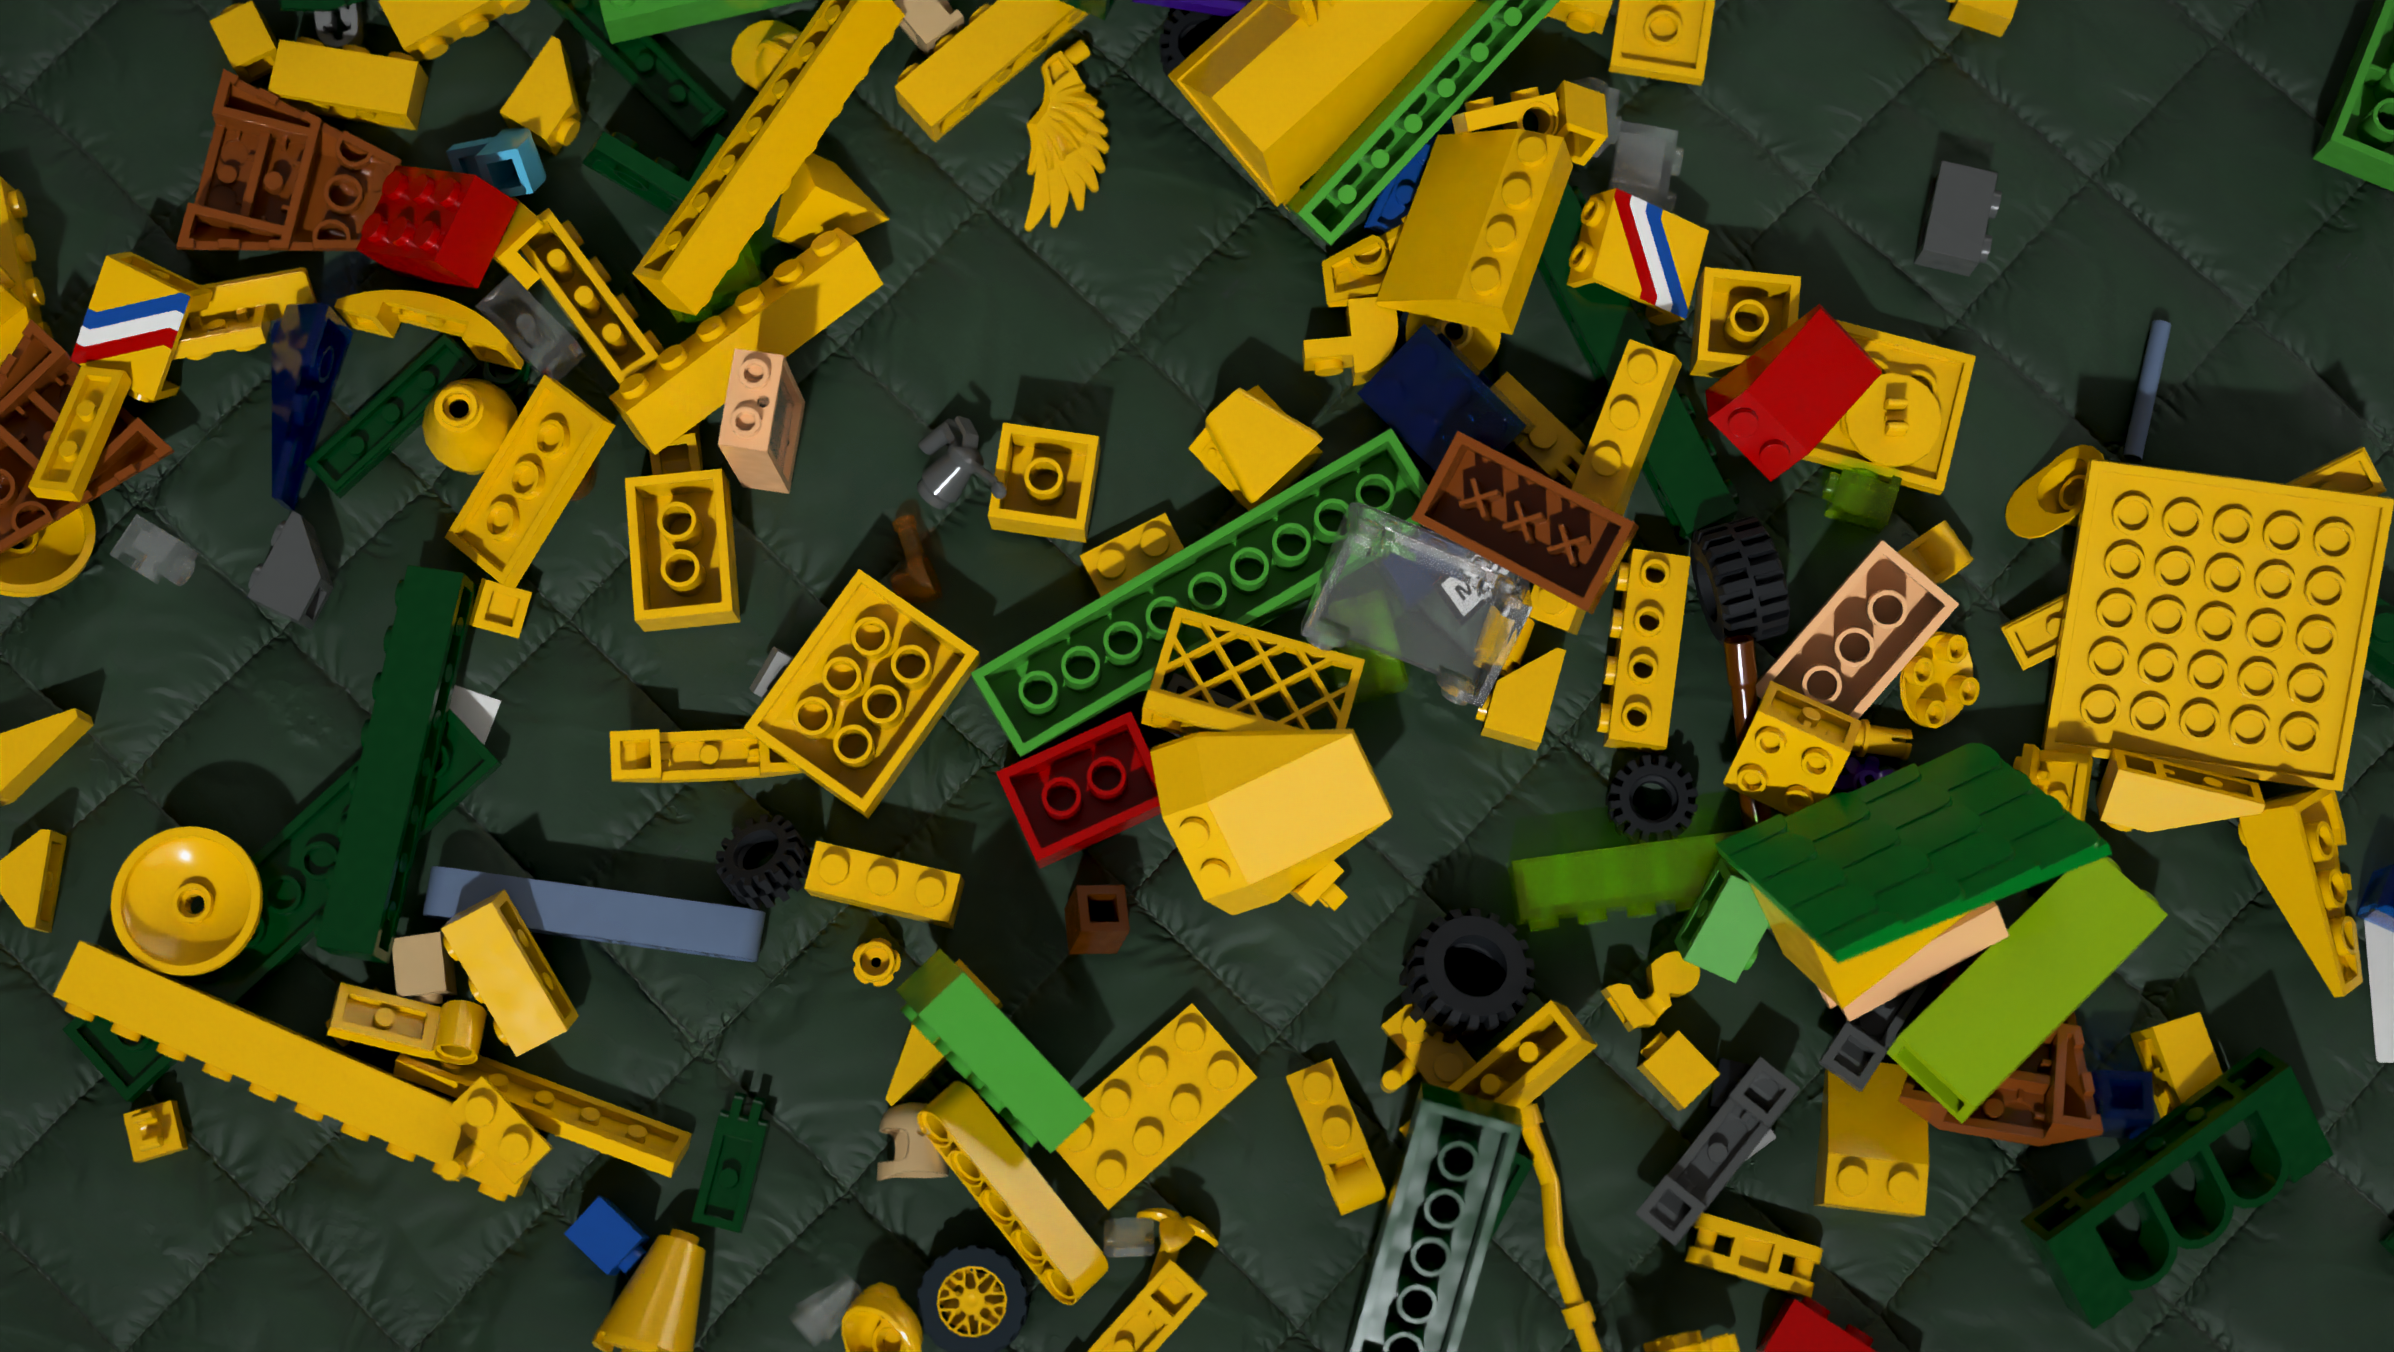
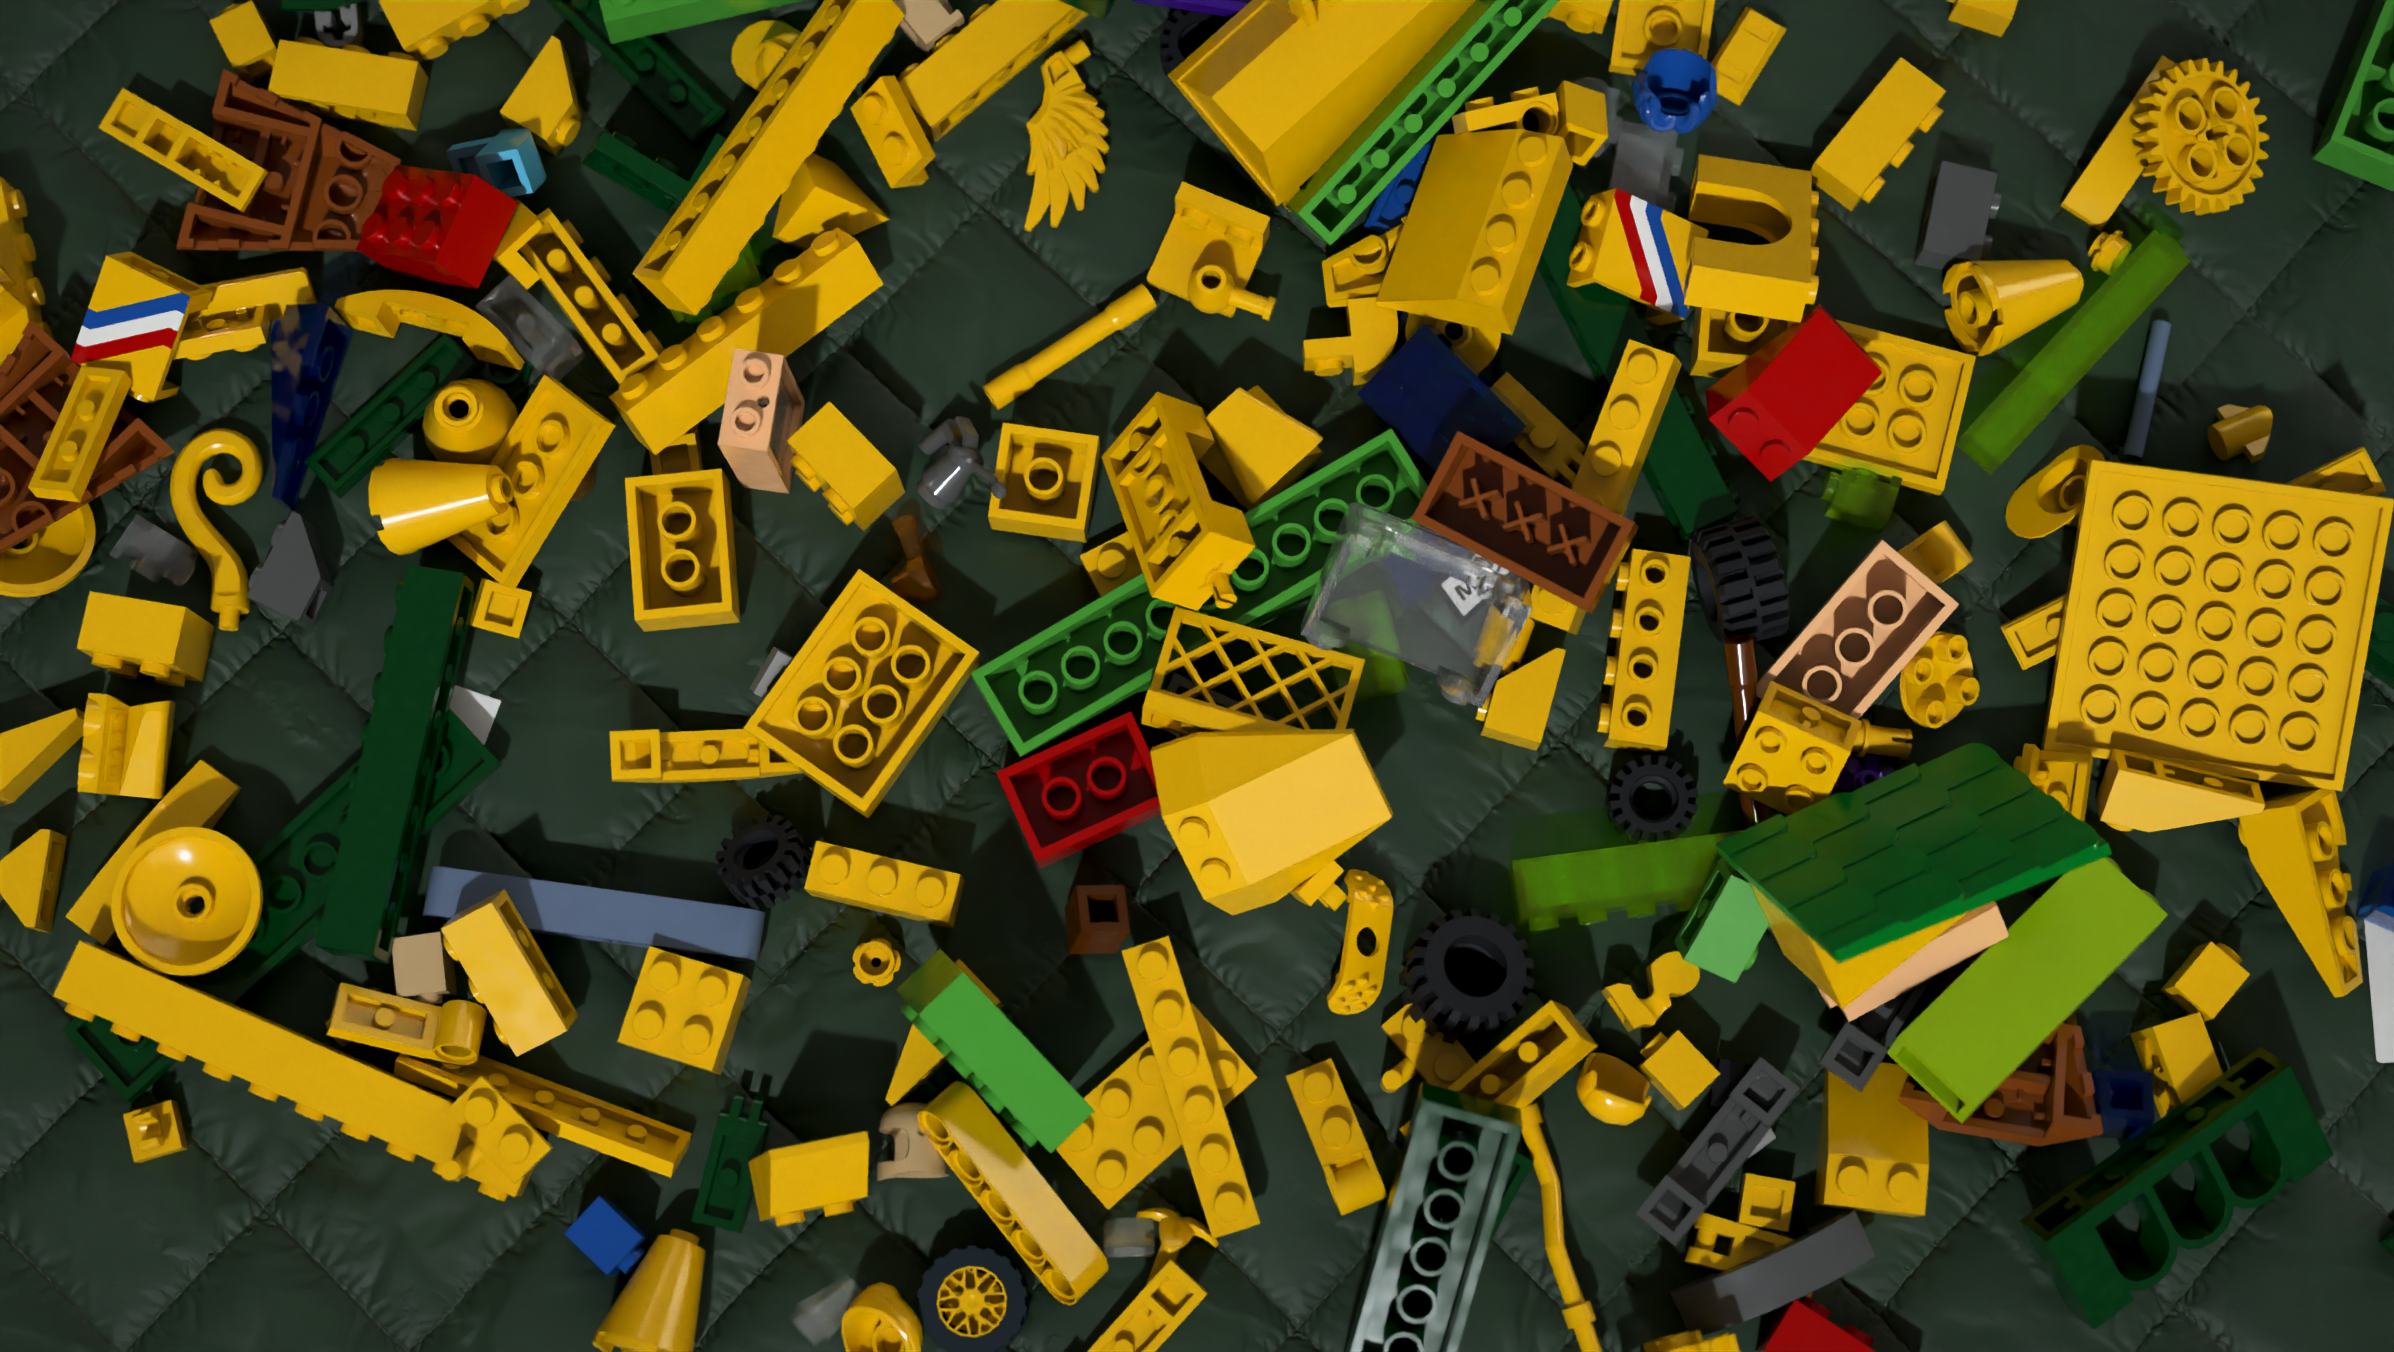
yellow piece [1844,373,1942,468] -> none
none -> yellow slope [65,759,242,946]
none -> yellow brick [76,591,215,687]
none -> yellow piece [77,693,176,799]
none -> yellow slope [98,88,268,213]
none -> yellow plant [170,428,264,631]
none -> yellow cone [368,458,514,555]
none -> yellow brick [617,946,752,1075]
none -> yellow slope [748,1131,869,1227]
none -> yellow brick [787,401,905,531]
none -> yellow bracket [850,75,936,188]
none -> yellow piece [982,283,1157,410]
none -> yellow brick [1101,392,1256,611]
none -> yellow plate [1121,936,1261,1239]
none -> yellow bracket [1147,181,1270,317]
none -> yellow bar [1187,264,1277,321]
none -> yellow piece [1327,869,1394,1015]
none -> yellow hair [1576,1053,1652,1126]
none -> blue hair [1632,47,1718,134]
none -> dark grey slope [1670,1209,1876,1336]
none -> yellow arch [1684,154,1819,323]
none -> yellow tile [1711,6,1787,106]
none -> yellow plate [1736,1173,1796,1232]
none -> yellow brick [1810,57,1946,212]
none -> yellow cone [1943,259,2084,356]
none -> clear neon green brick [1955,229,2191,476]
none -> yellow slope [2060,55,2176,231]
none -> yellow plate [2088,230,2132,275]
none -> yellow gear [2132,58,2270,216]
none -> yellow brick [2160,941,2250,1022]
none -> yellow piece [2207,404,2273,463]

